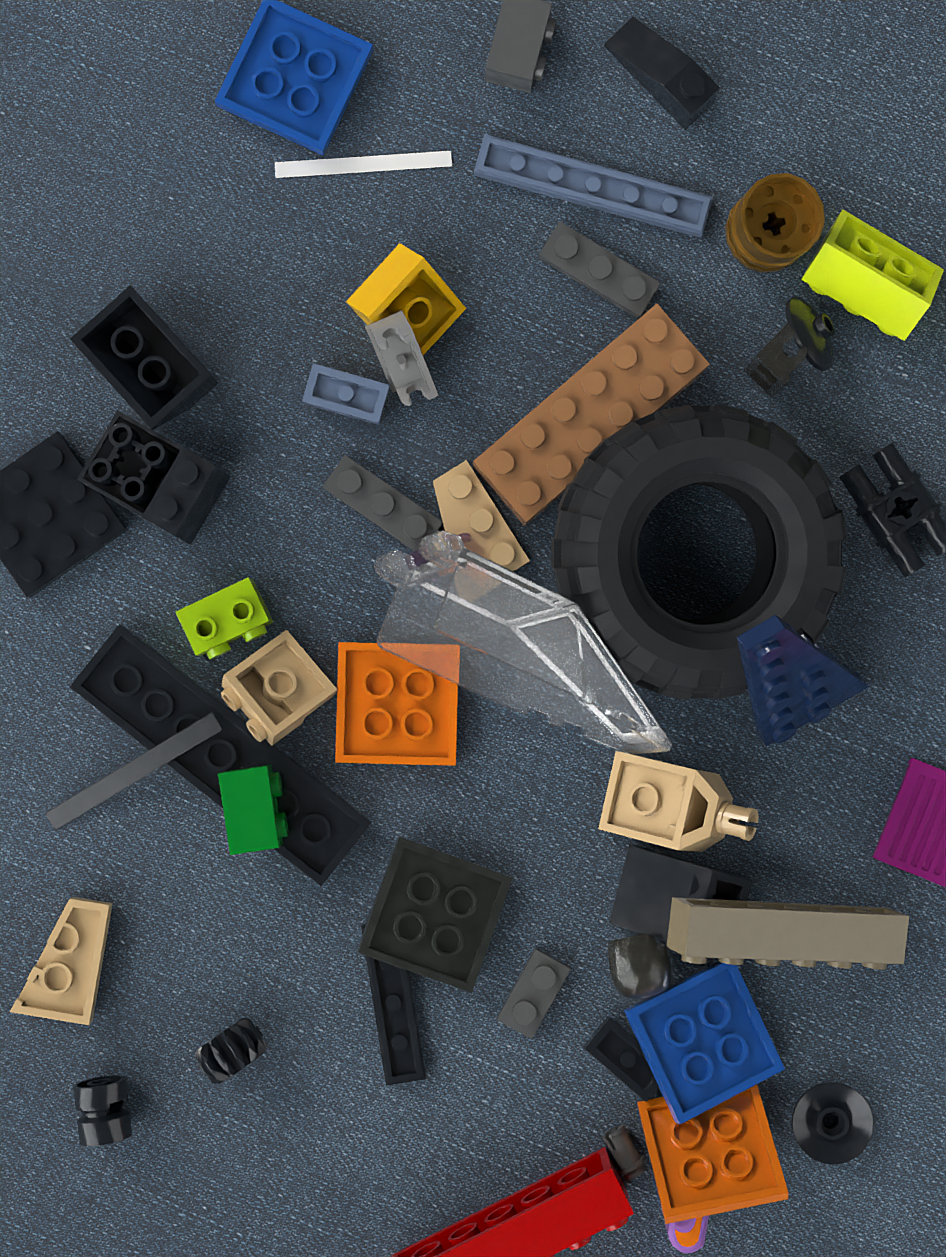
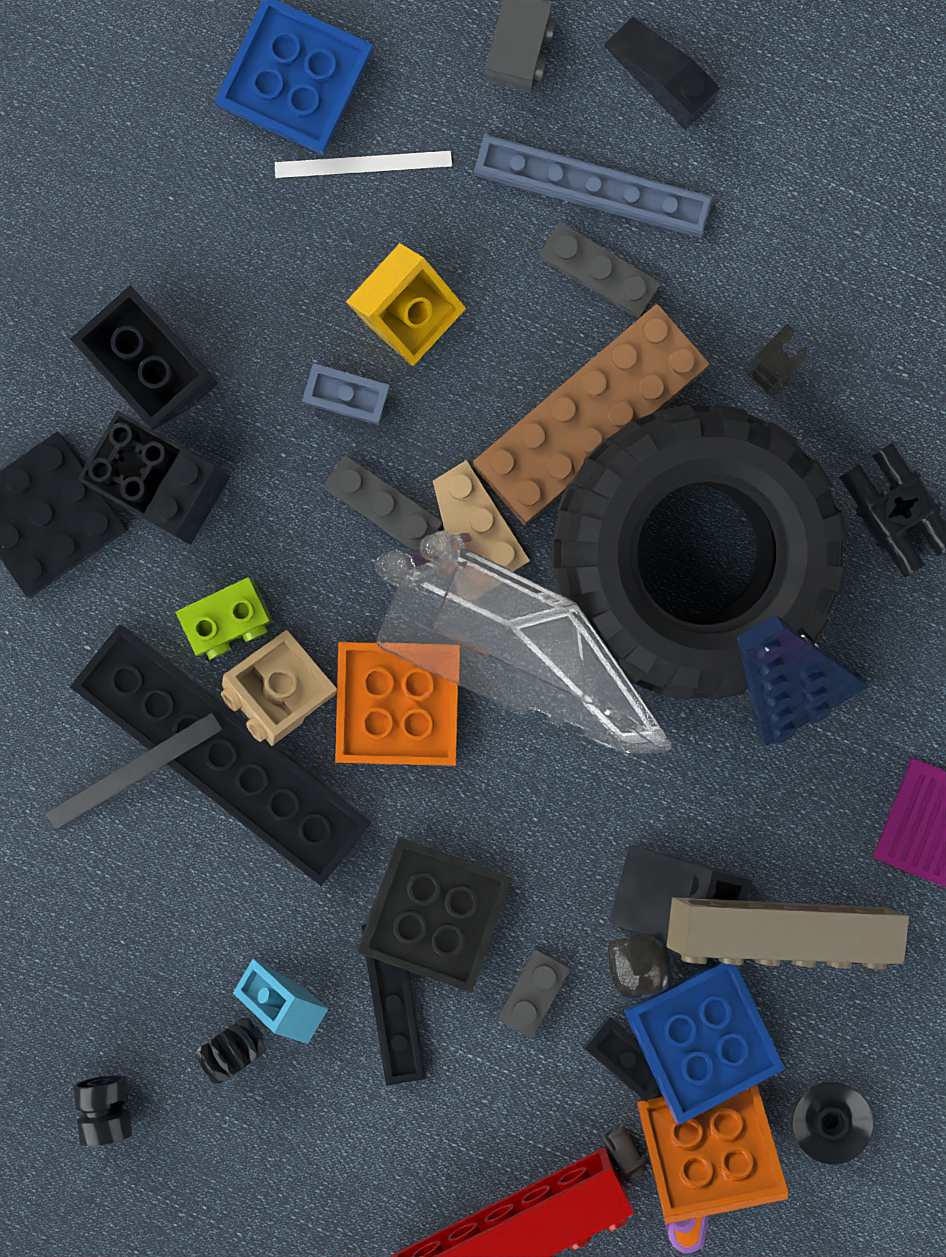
tan wing [10,897,113,1025] -> none
green brick [218,764,288,855] -> none
light grey hinge [365,311,439,406] -> none
tan plate [598,751,759,852] -> none
pearl gold wheel [725,173,825,273] -> none
black dish [786,296,835,371] -> none
neon yellow slope [801,209,944,341] -> none
none -> medium azure slope [233,959,328,1044]

